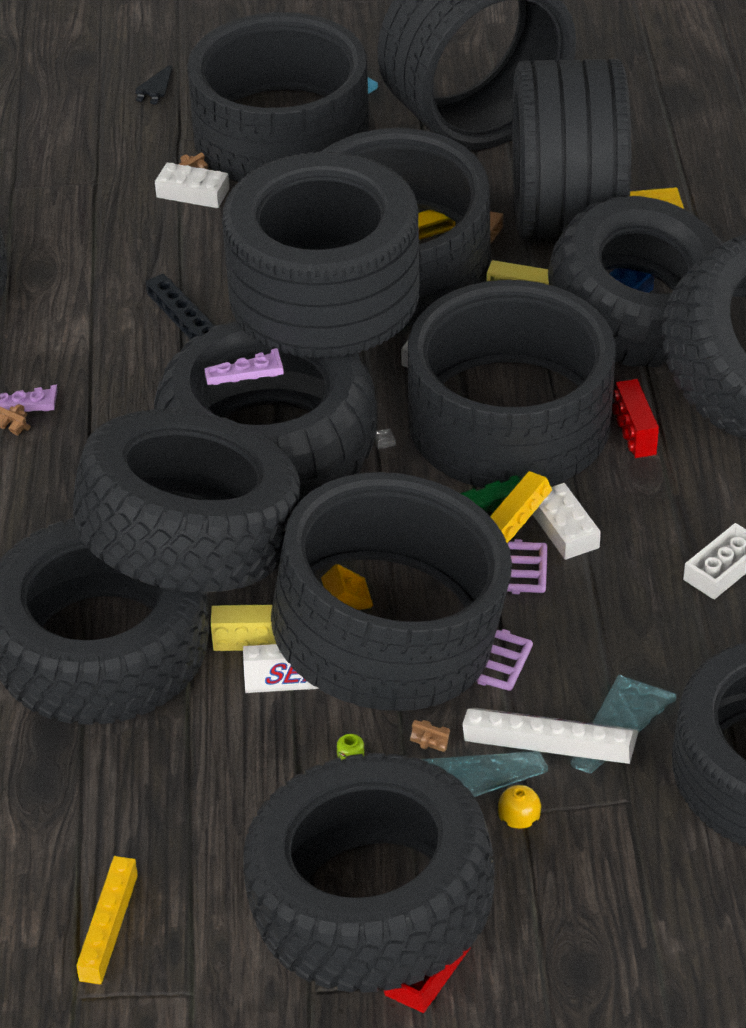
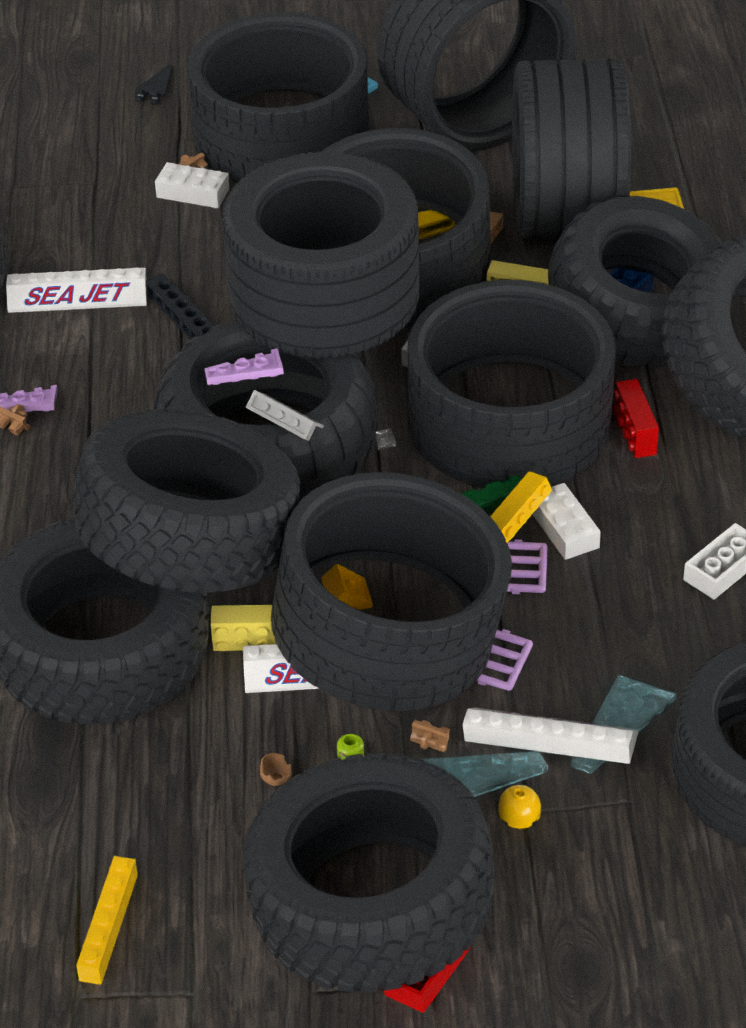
none -> white slope [6,268,147,313]
none -> light grey panel [246,390,324,441]
none -> medium nougat hair [259,753,292,786]

